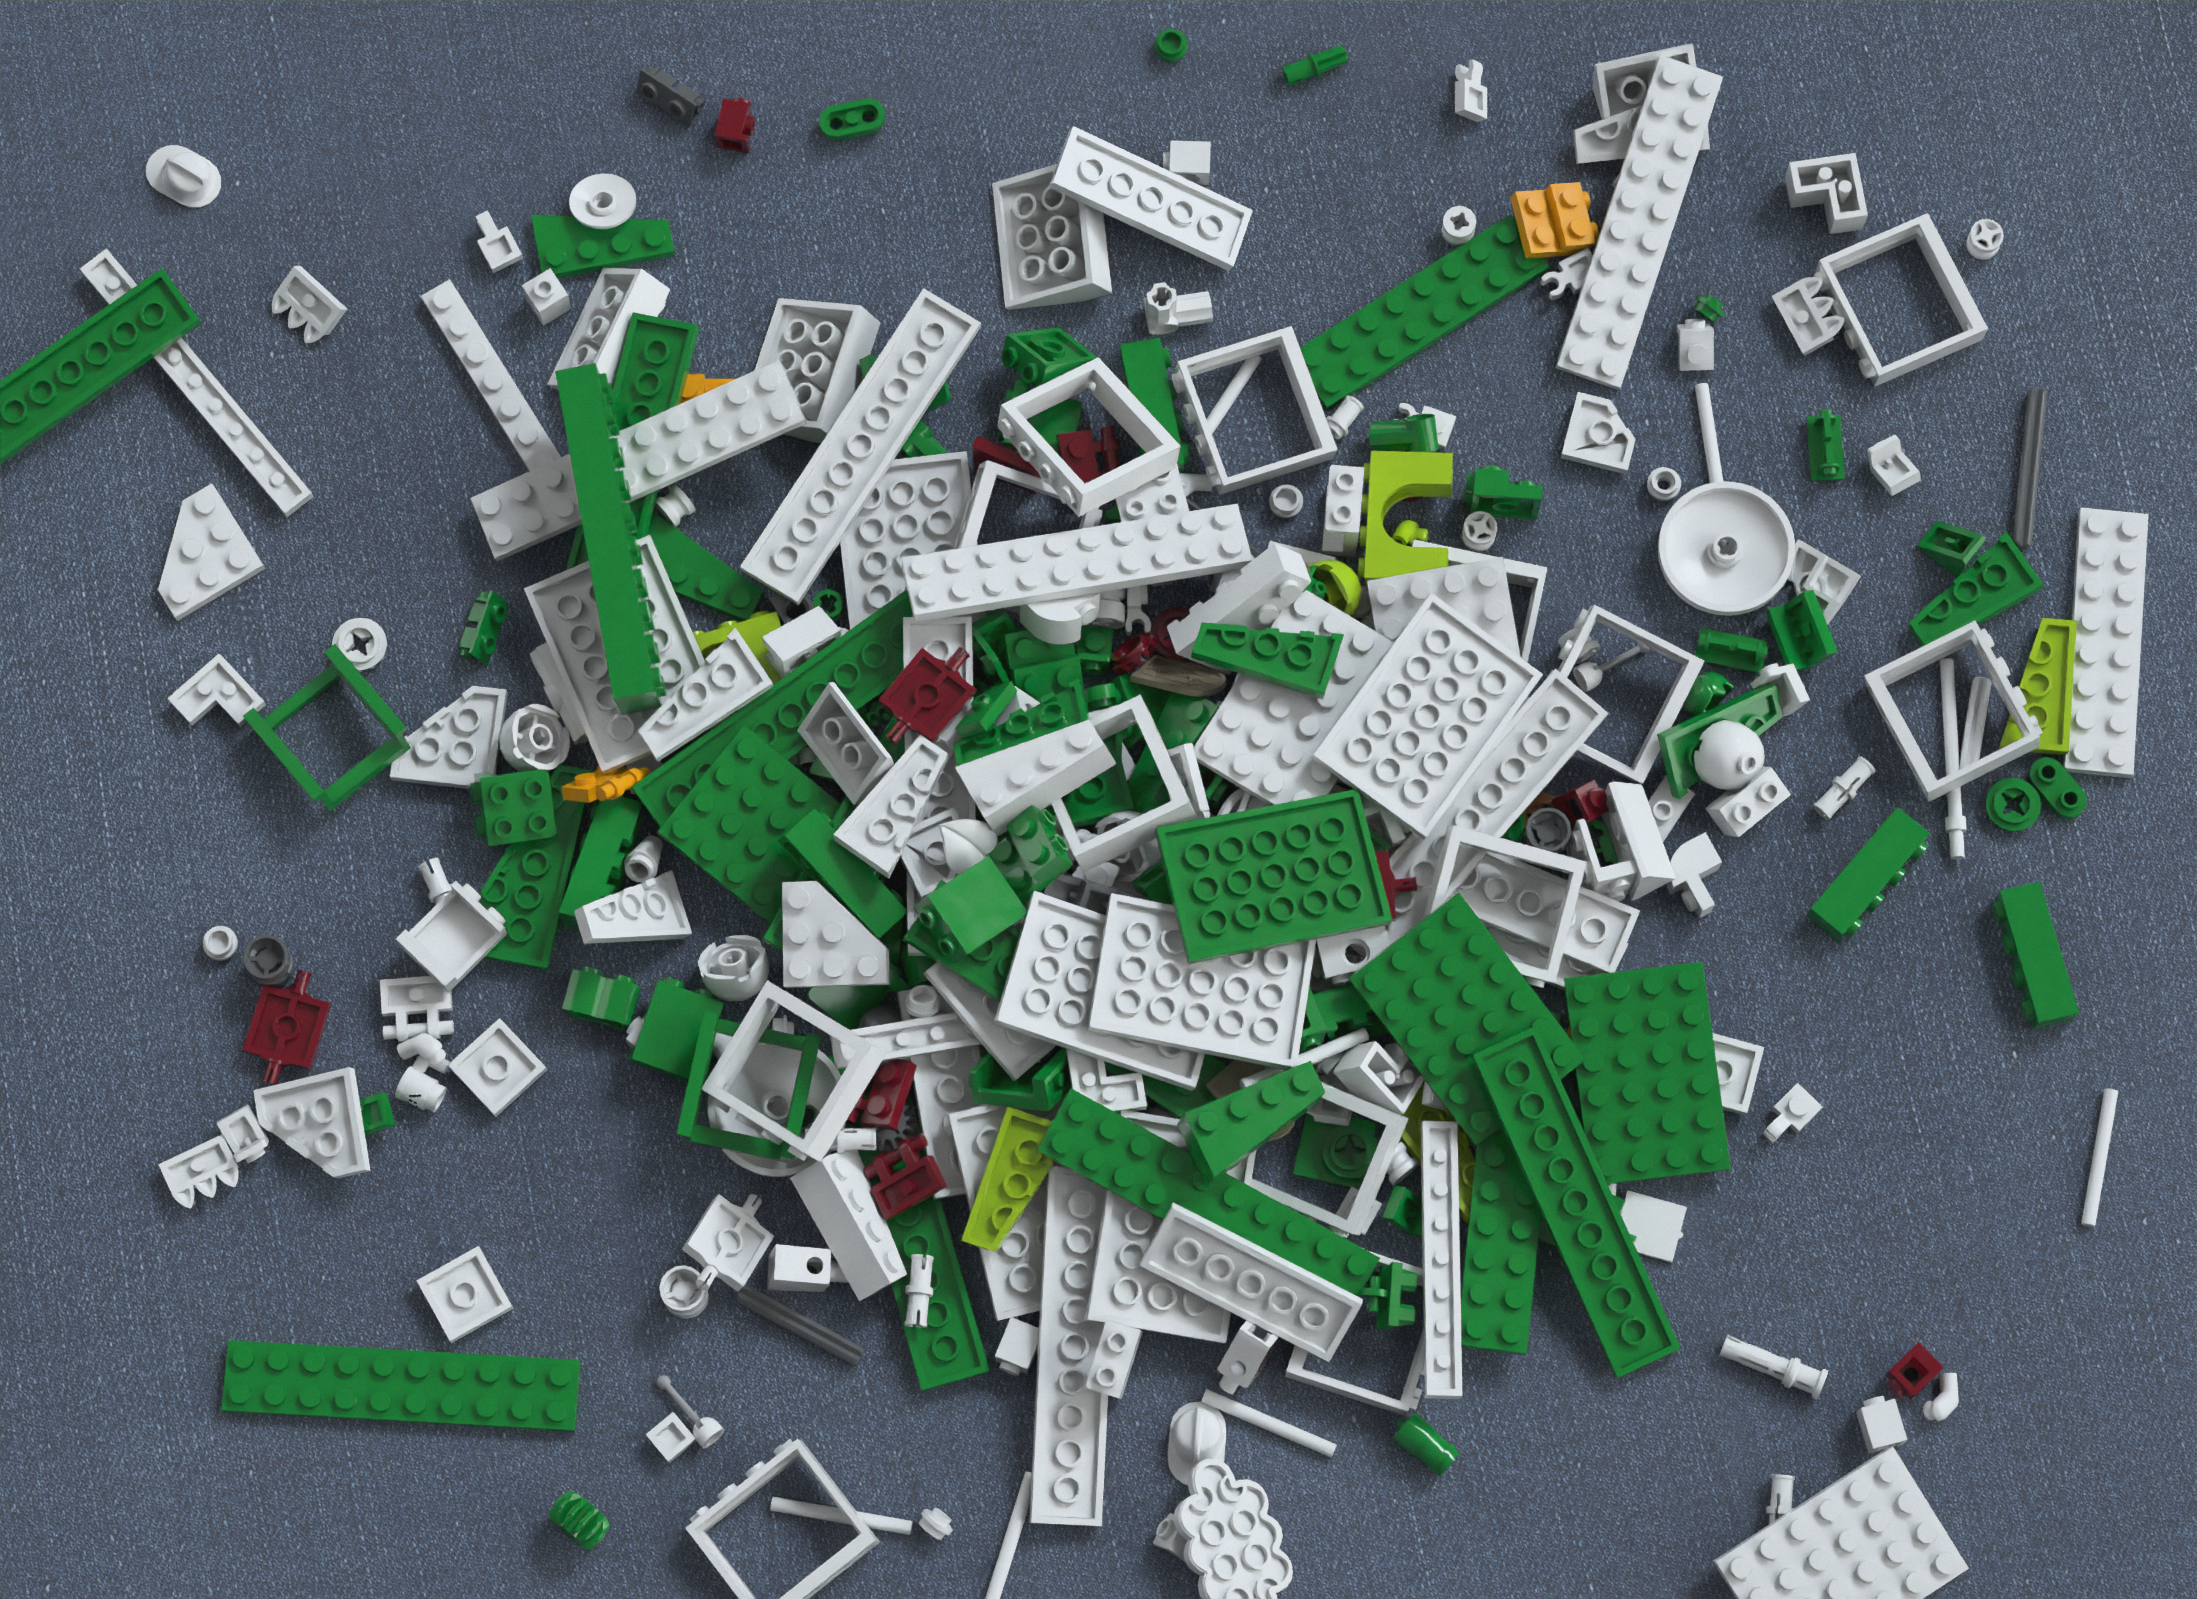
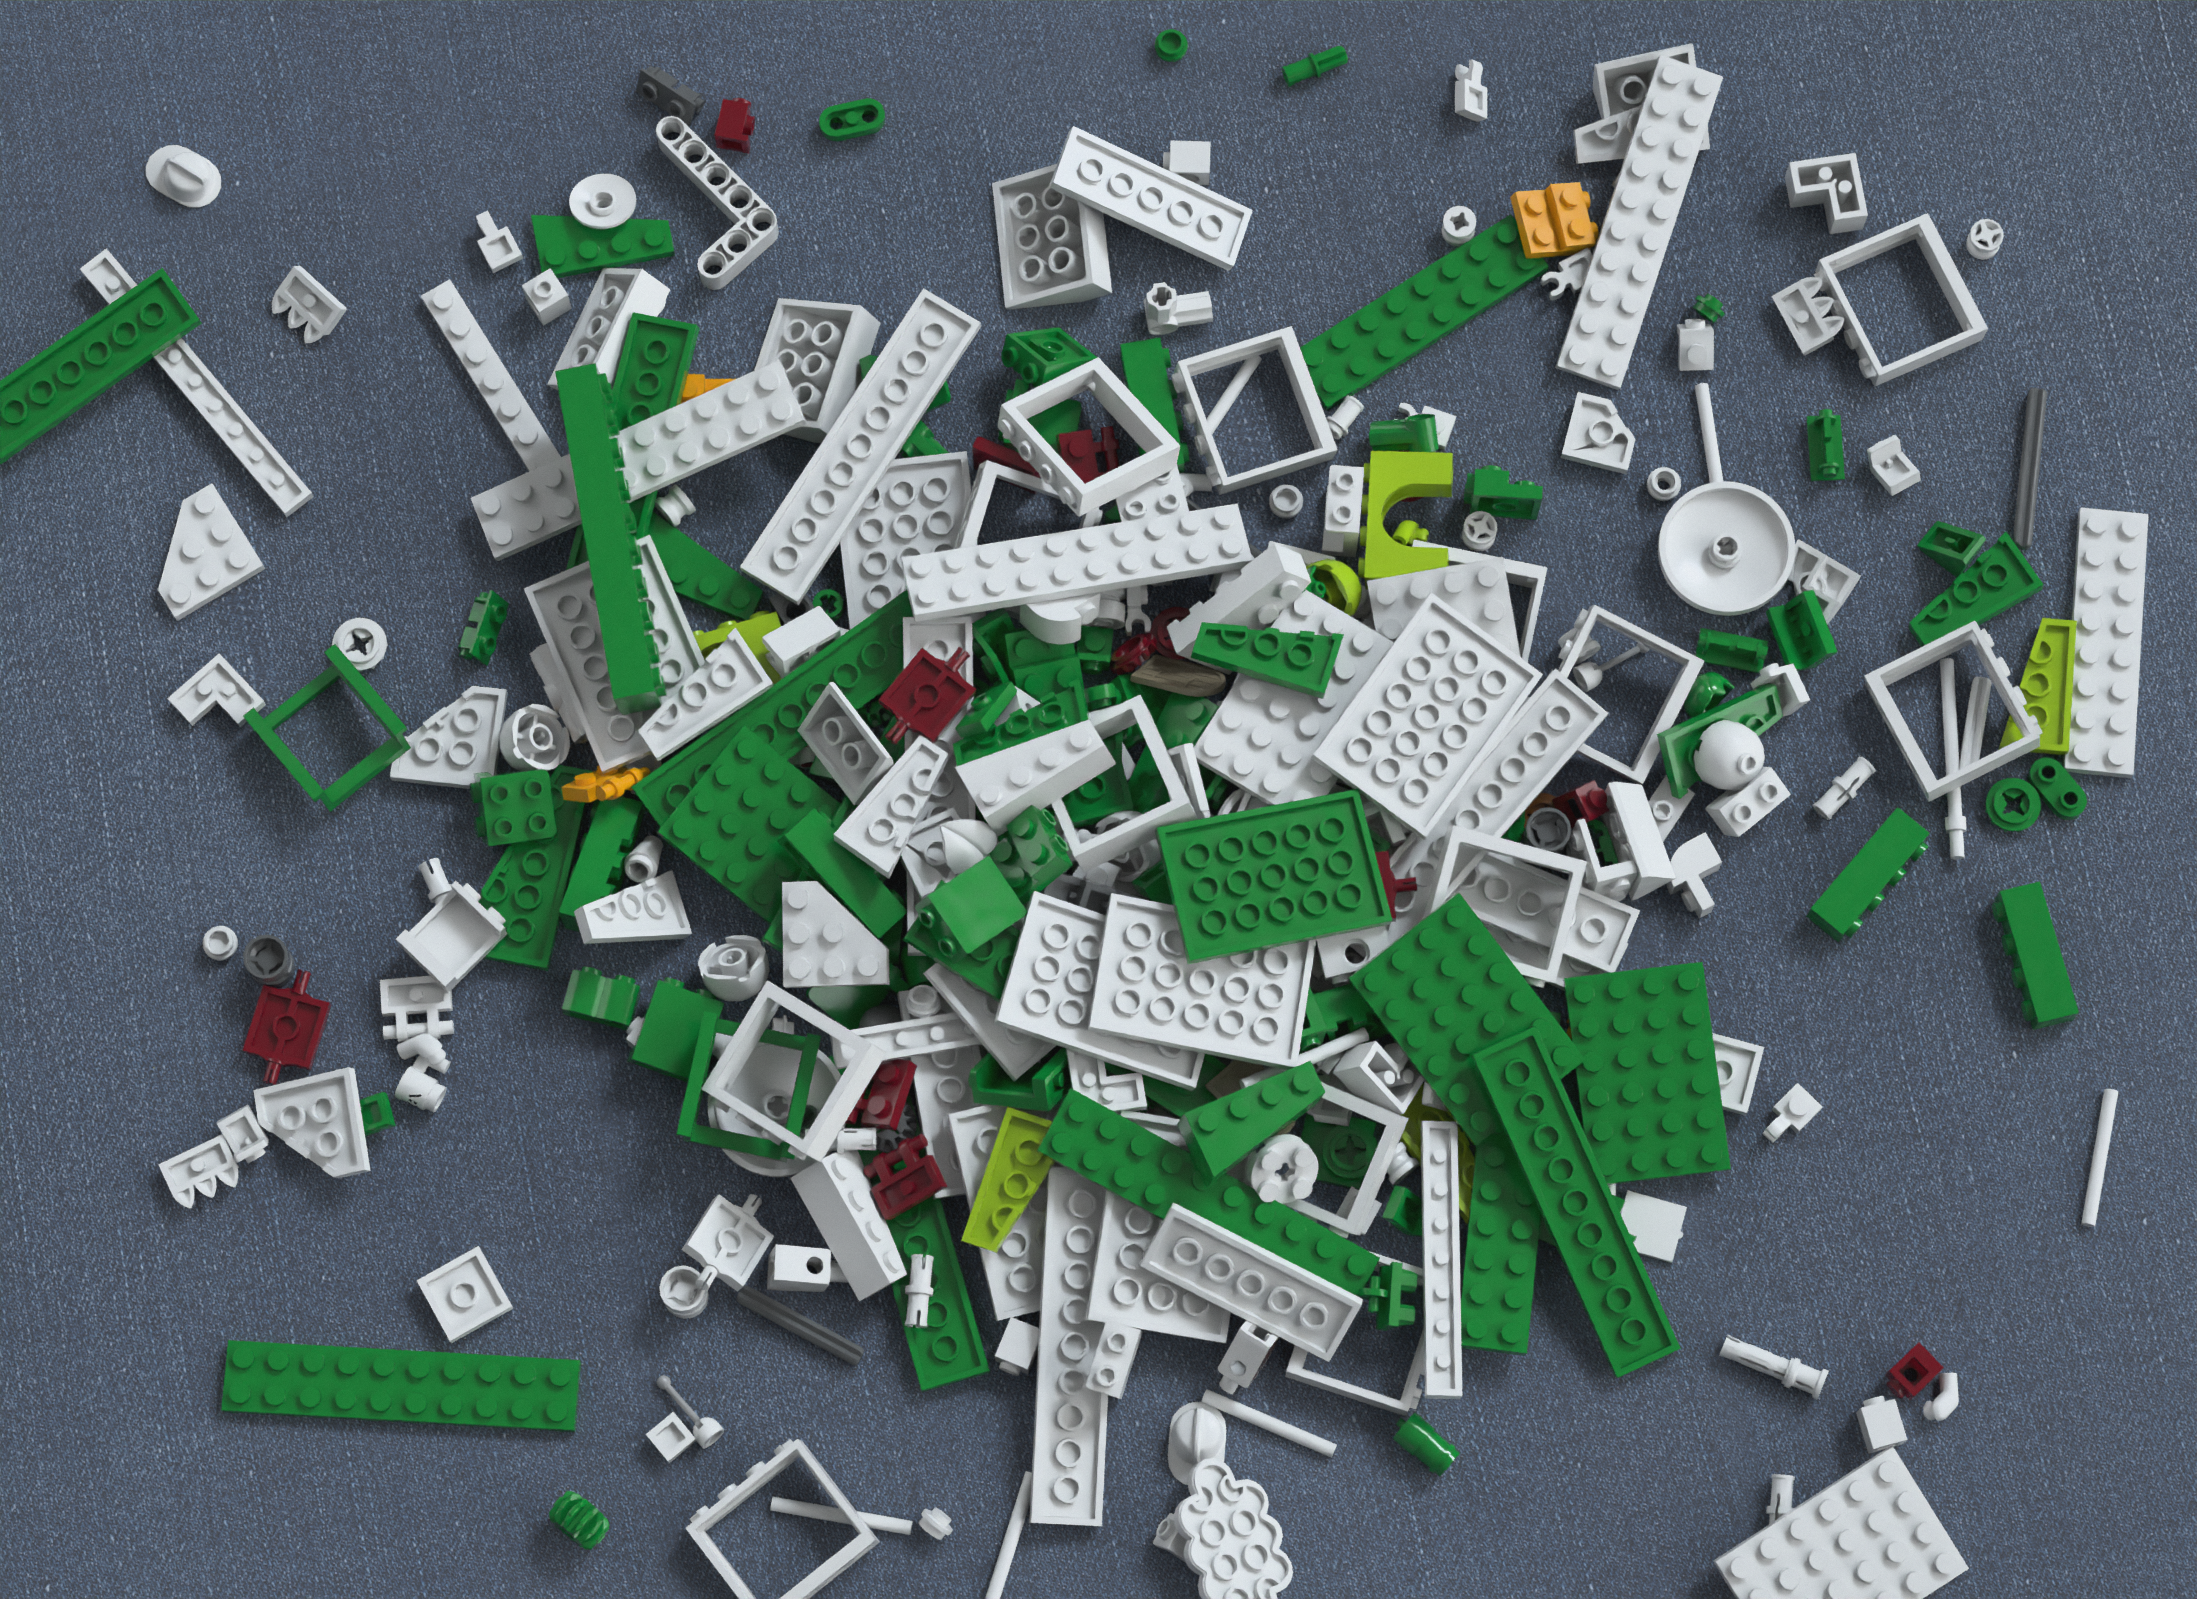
white plate [448,1018,547,1117] -> none
none -> white beam [656,116,779,290]
none -> white plate [1247,1134,1318,1204]

